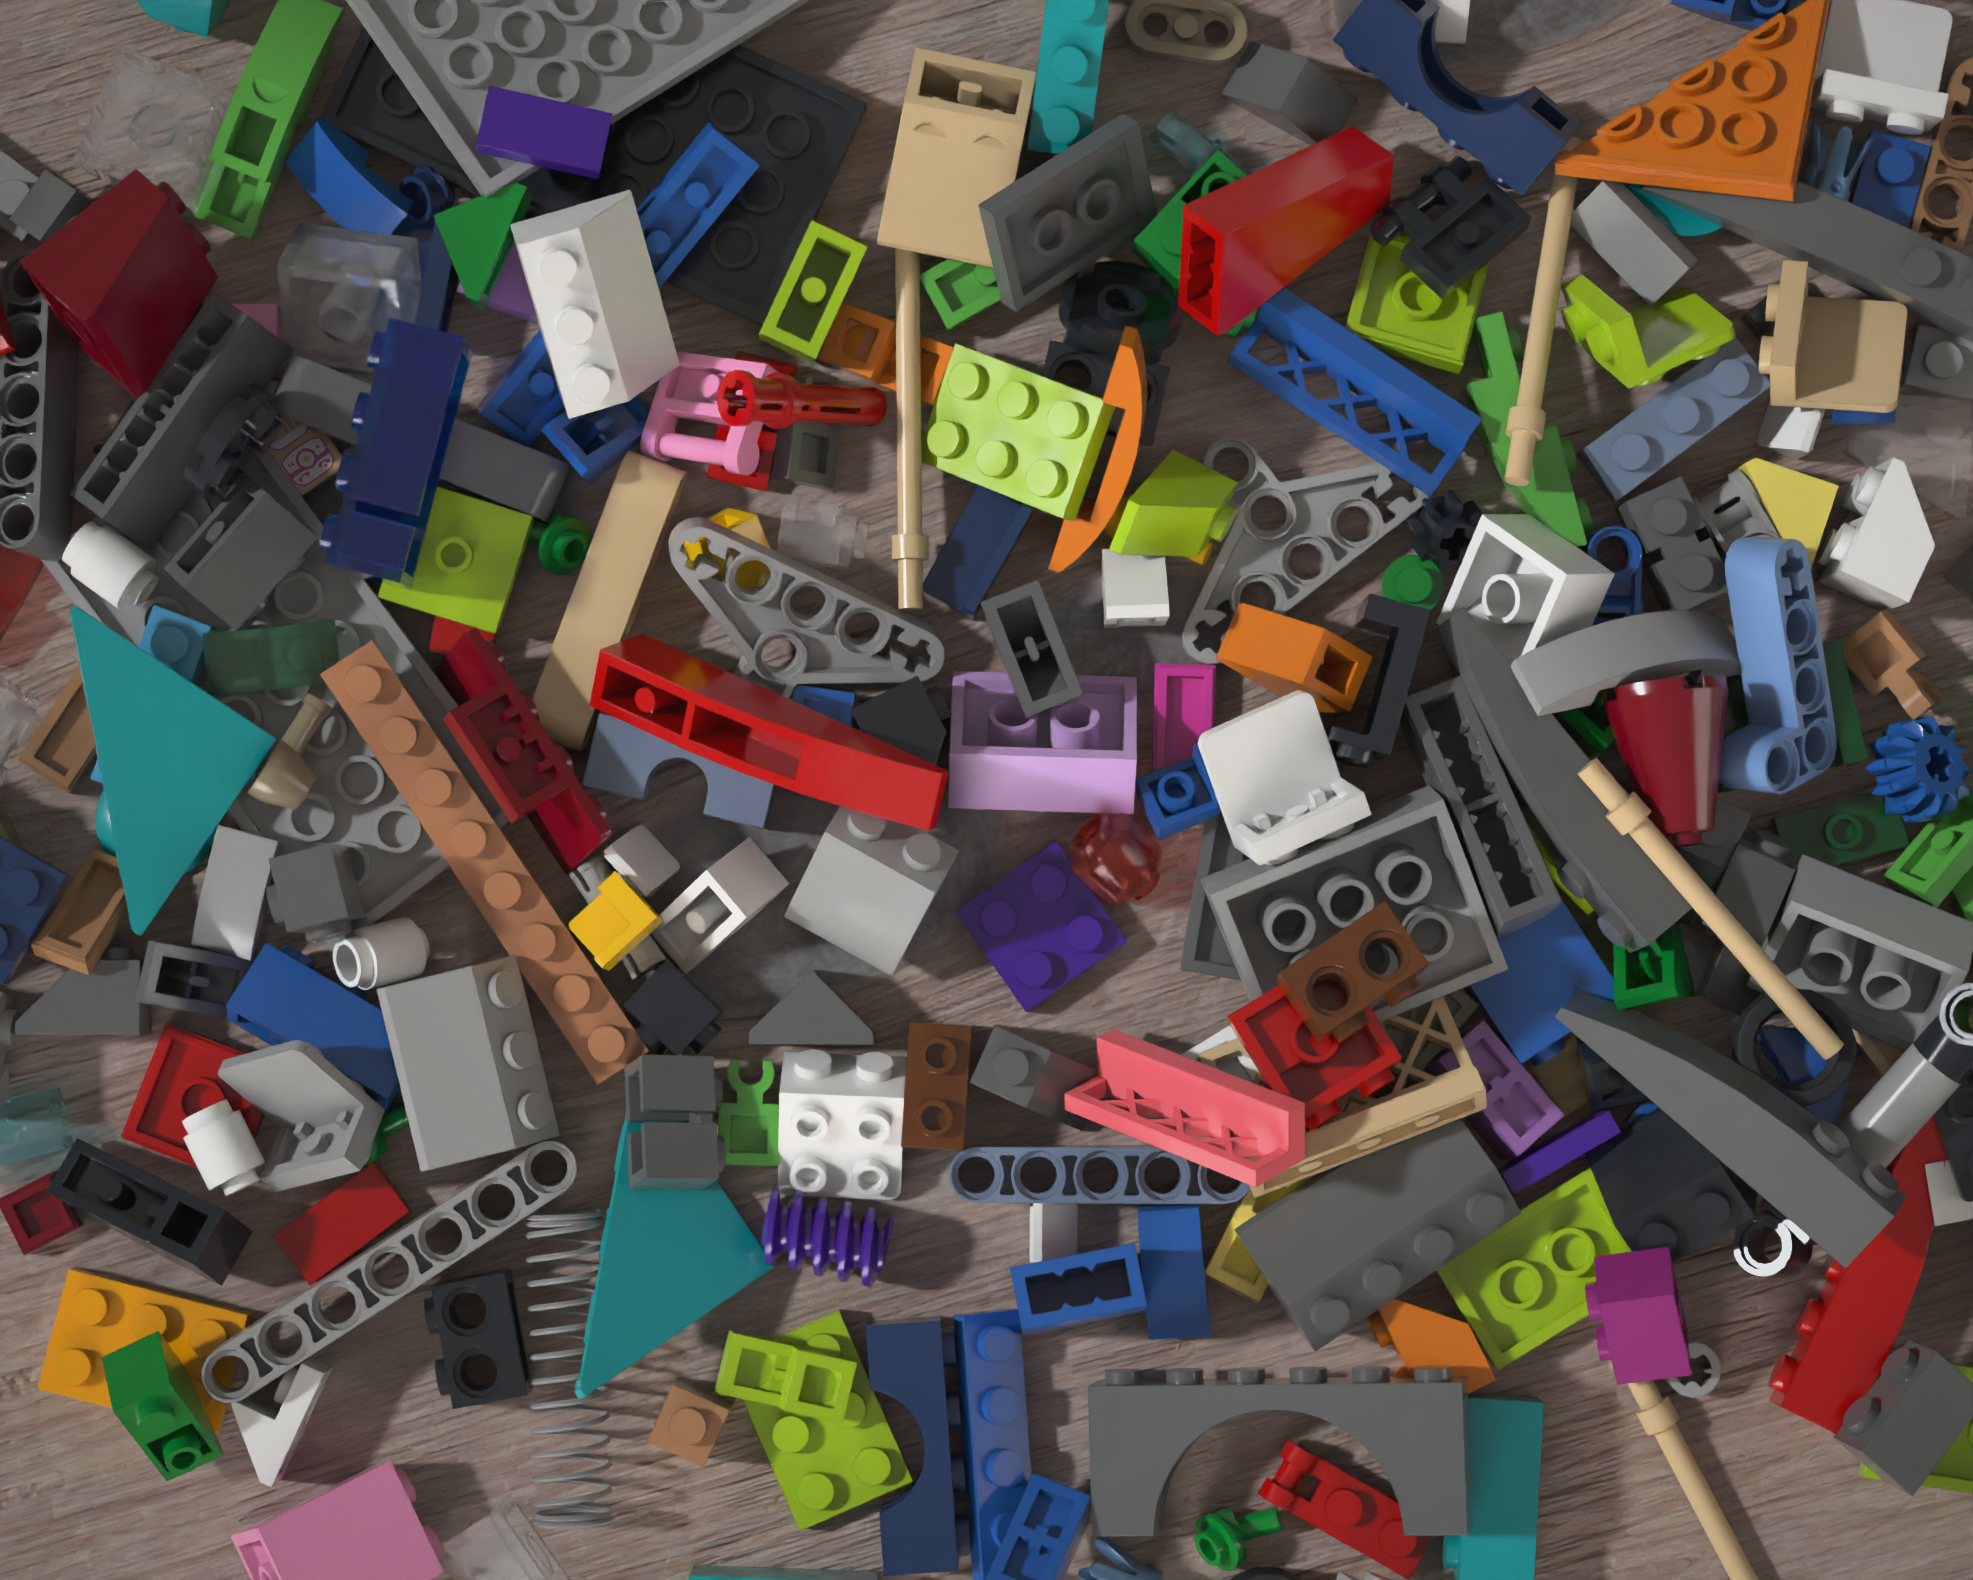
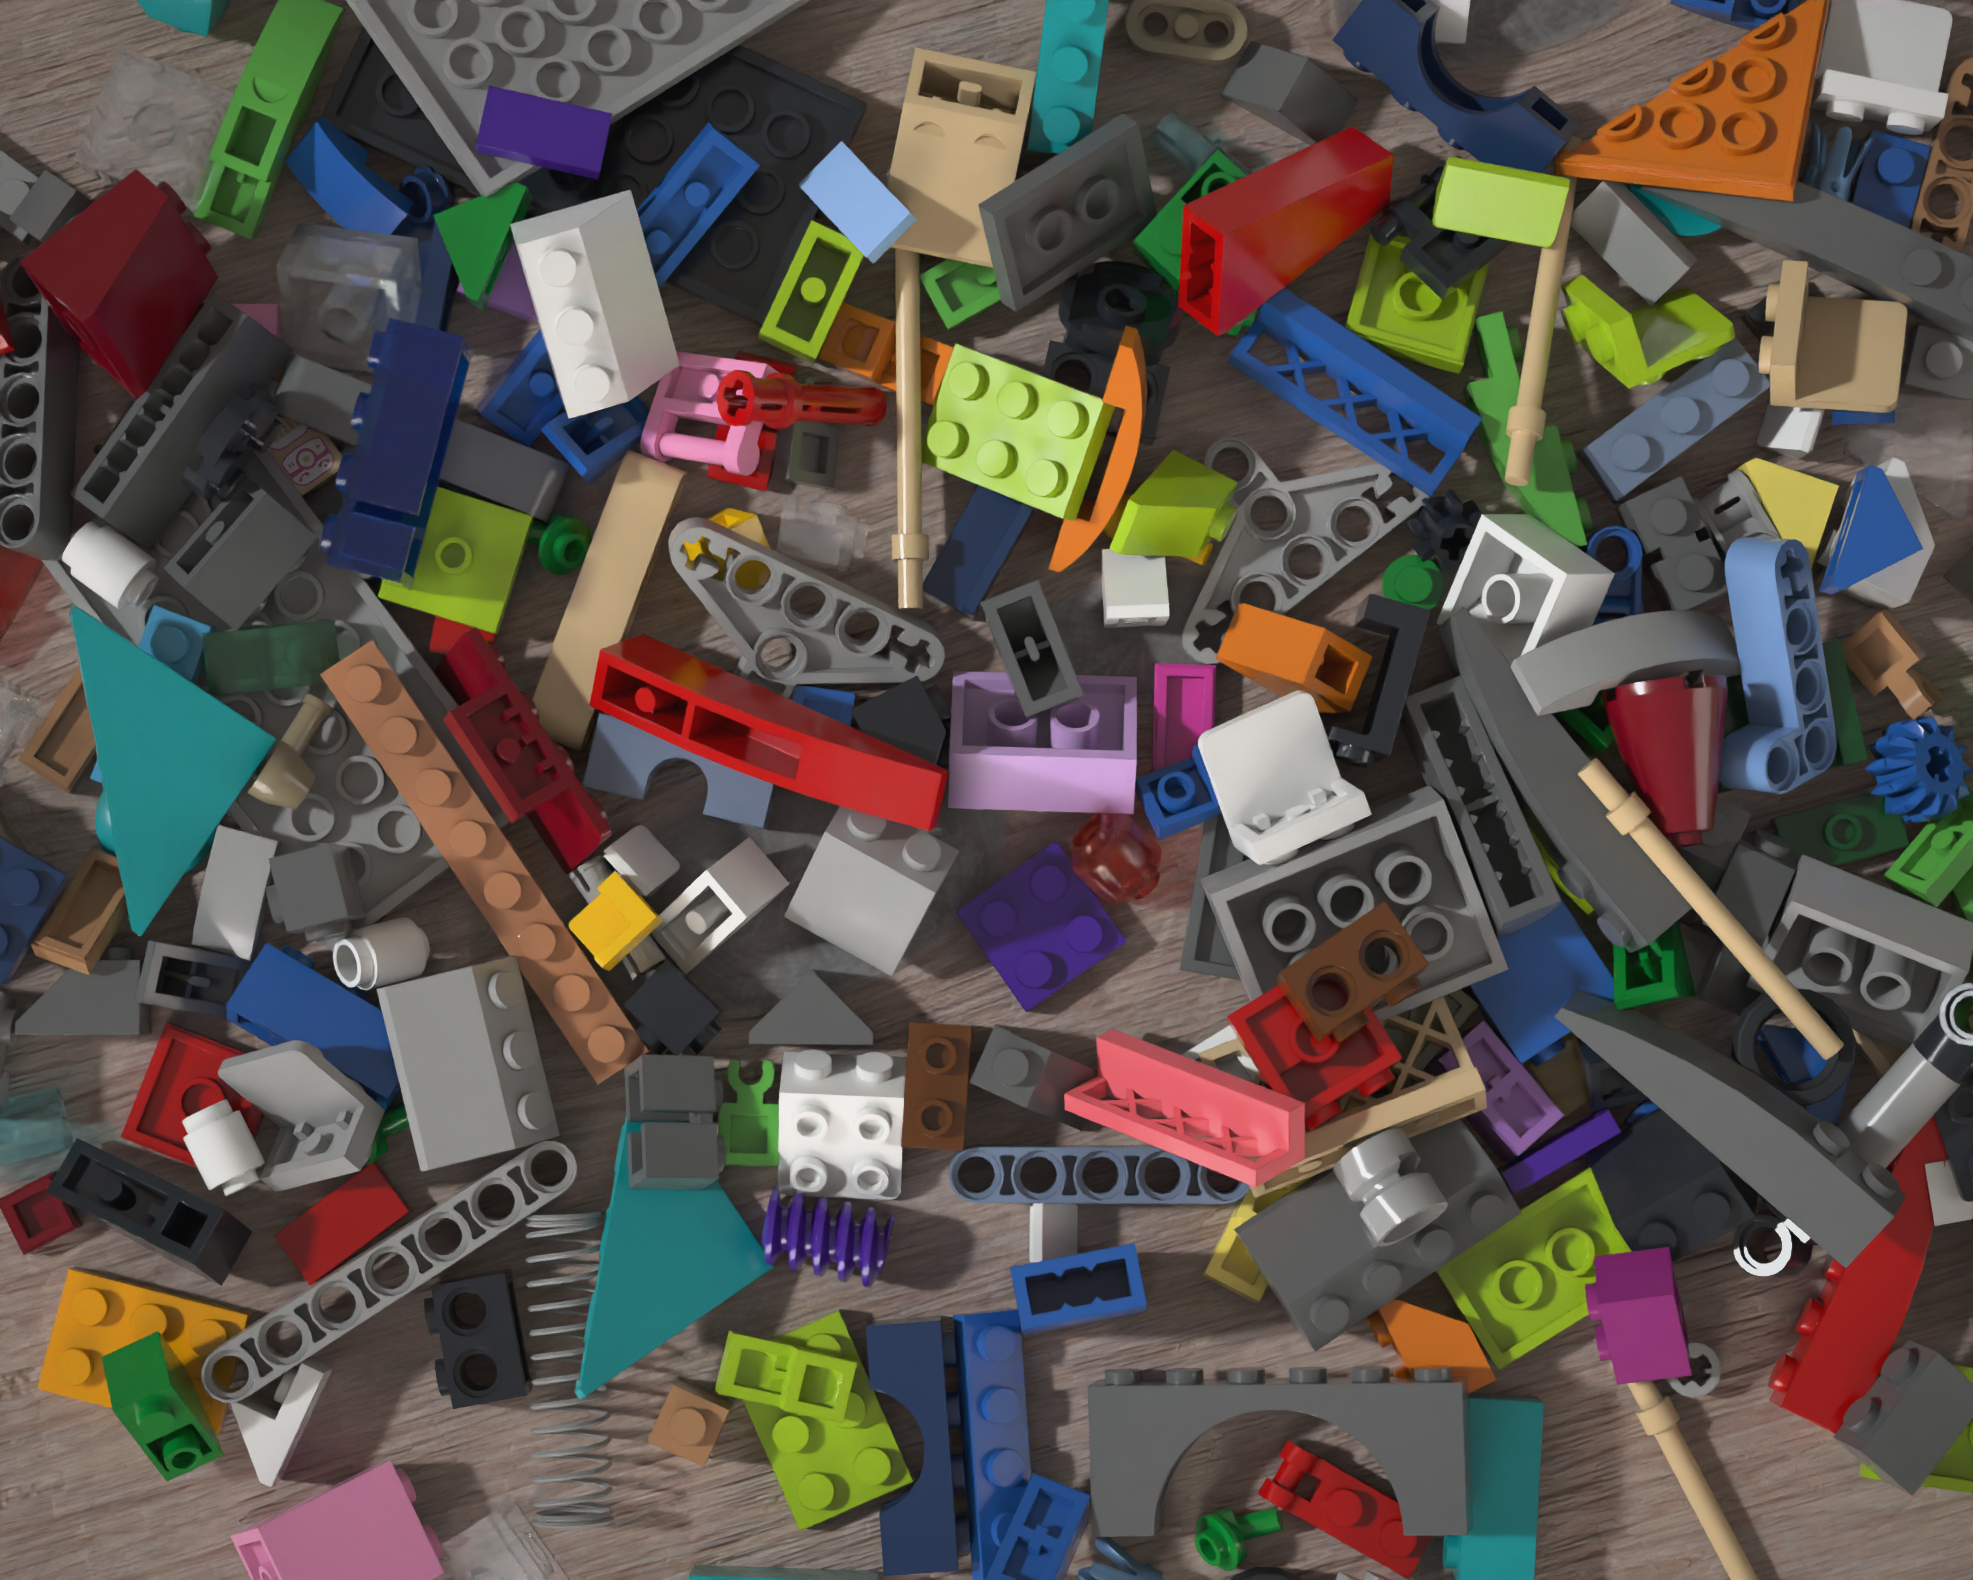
blue slope [1137,1204,1212,1340] -> none
none -> light blue slope [798,141,918,264]
none -> light grey wheel [1333,1127,1449,1247]
none -> lime slope [1432,156,1570,248]
none -> blue slope [1820,465,1923,595]

